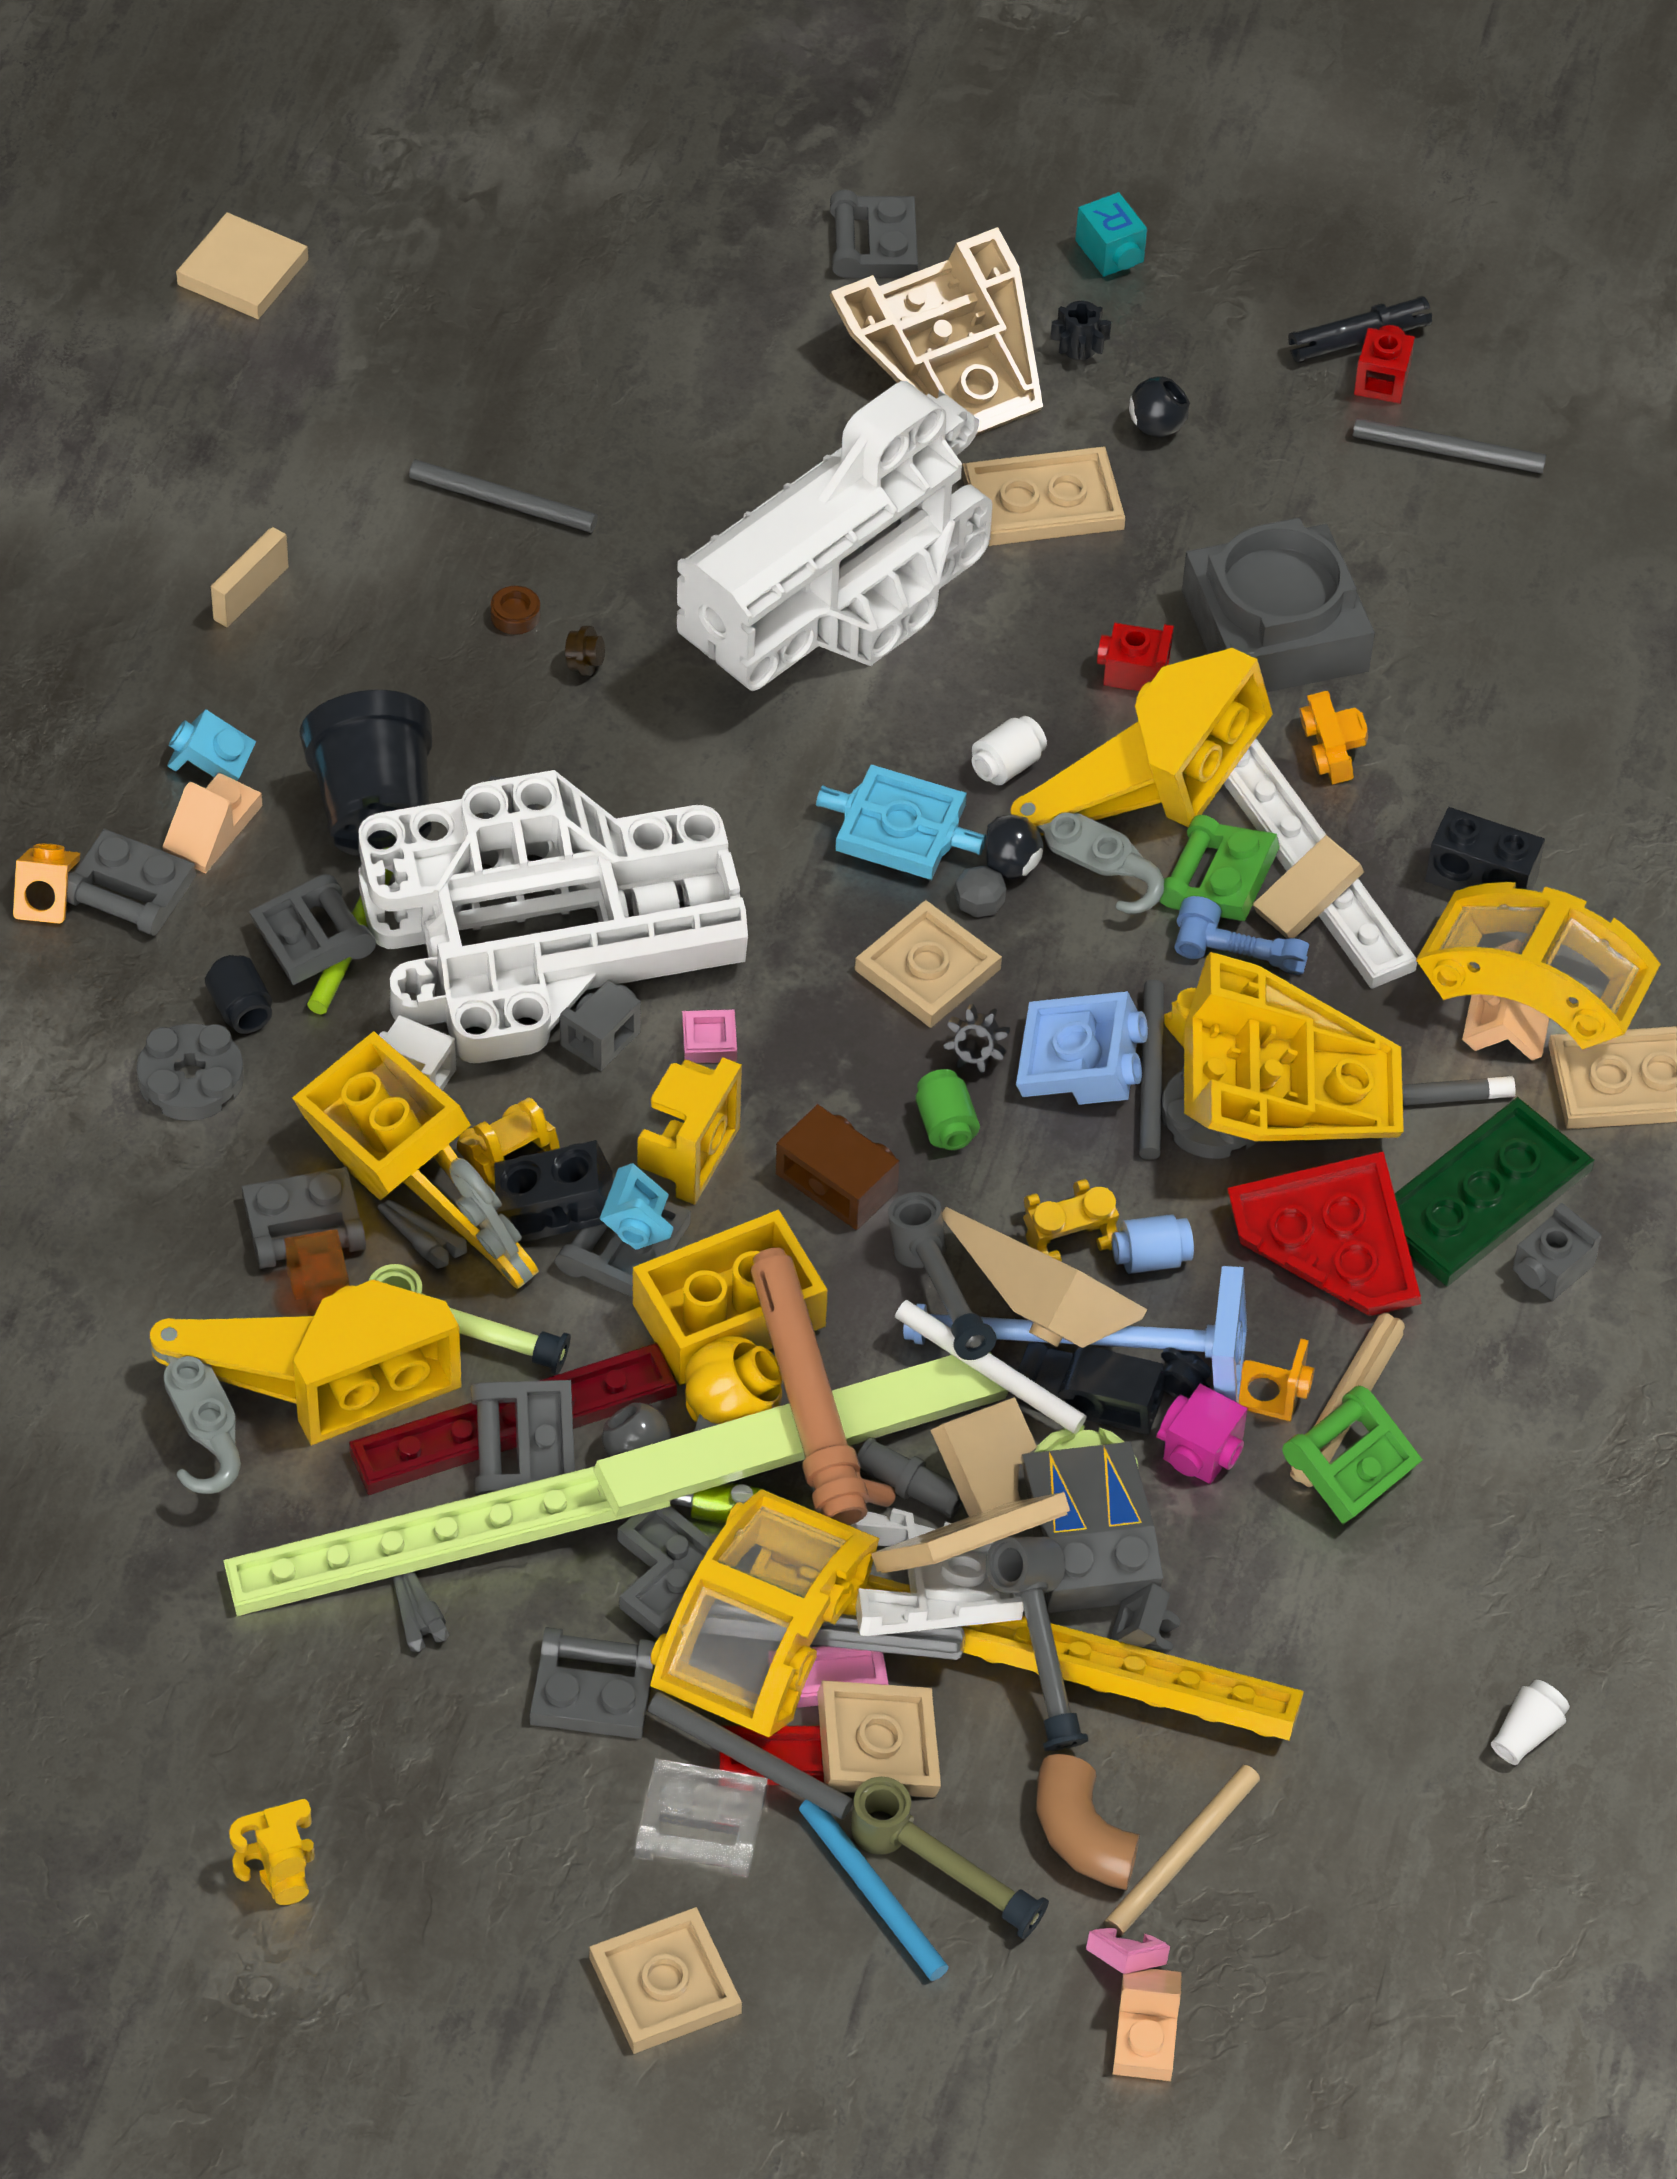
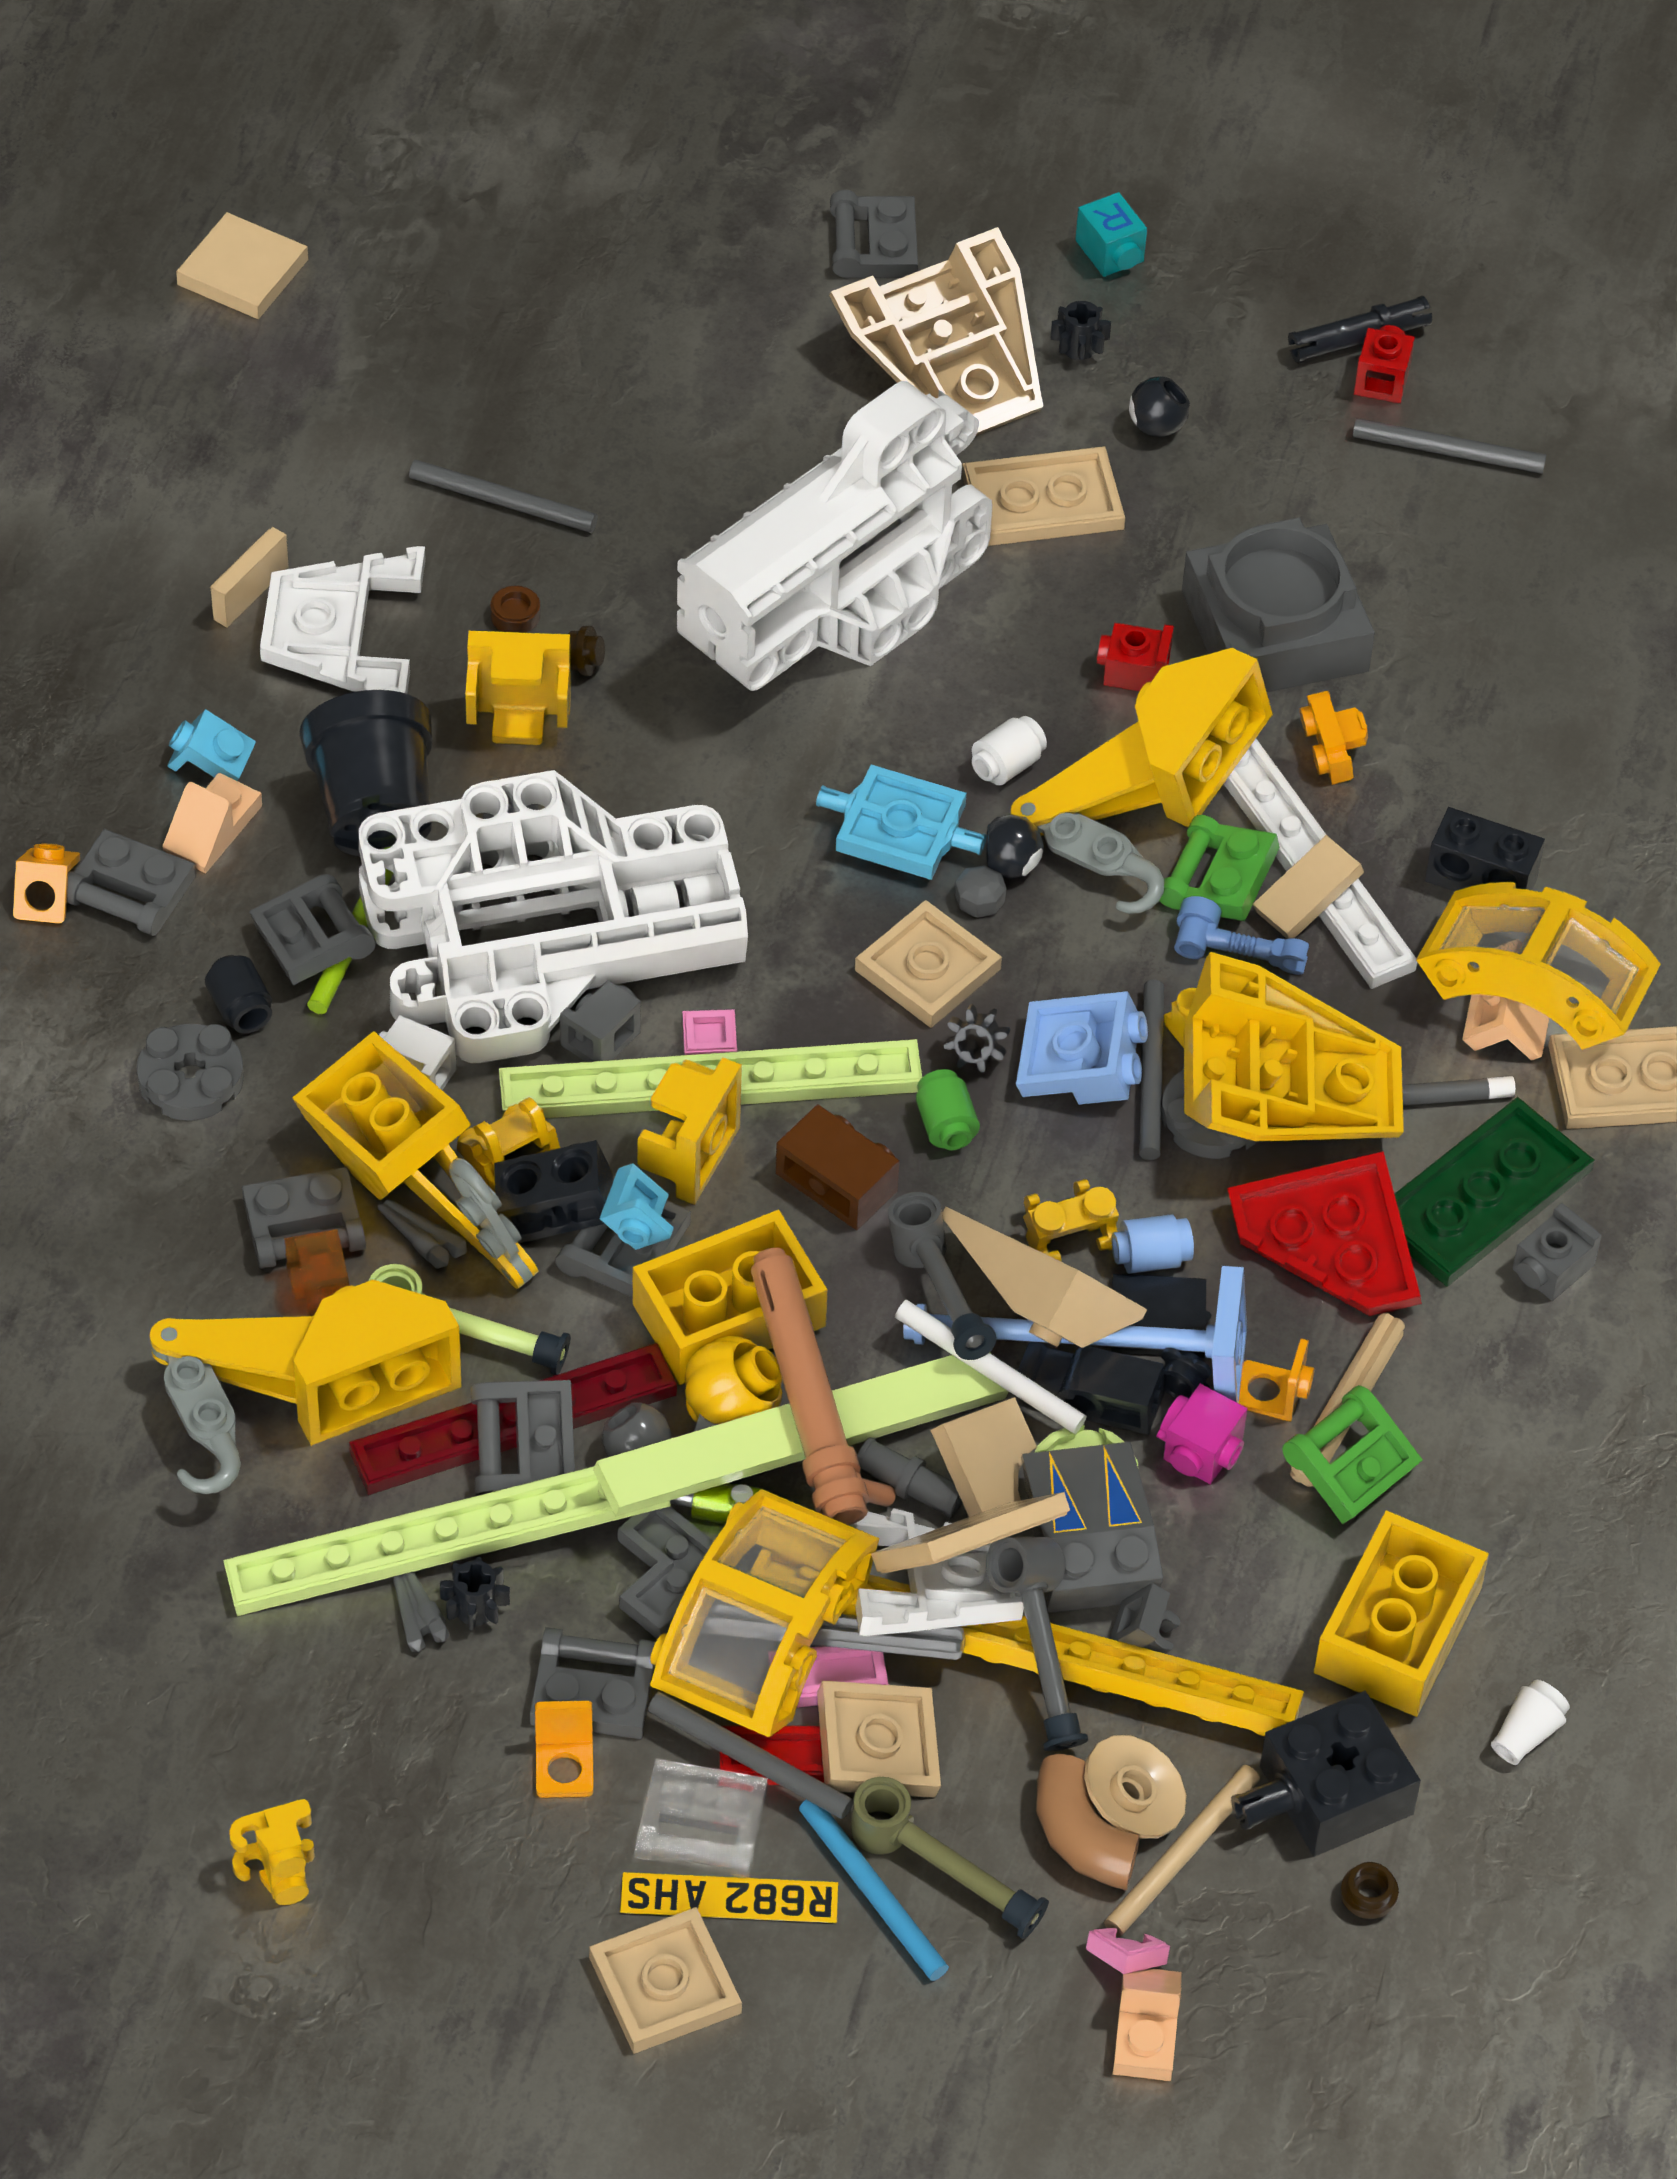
none -> white wing [260,546,426,694]
none -> black gear [440,1556,510,1630]
none -> yellow panel [465,631,571,745]
none -> yellowish green tile [499,1039,922,1118]
none -> light orange bracket [535,1701,593,1798]
none -> yellow sticker [620,1872,838,1923]
none -> tan dish [1084,1735,1187,1838]
none -> black piece [1111,1274,1212,1358]
none -> black brick [1231,1691,1421,1857]
none -> yellow brick [1314,1510,1489,1717]
none -> dark brown plate [1340,1862,1399,1919]

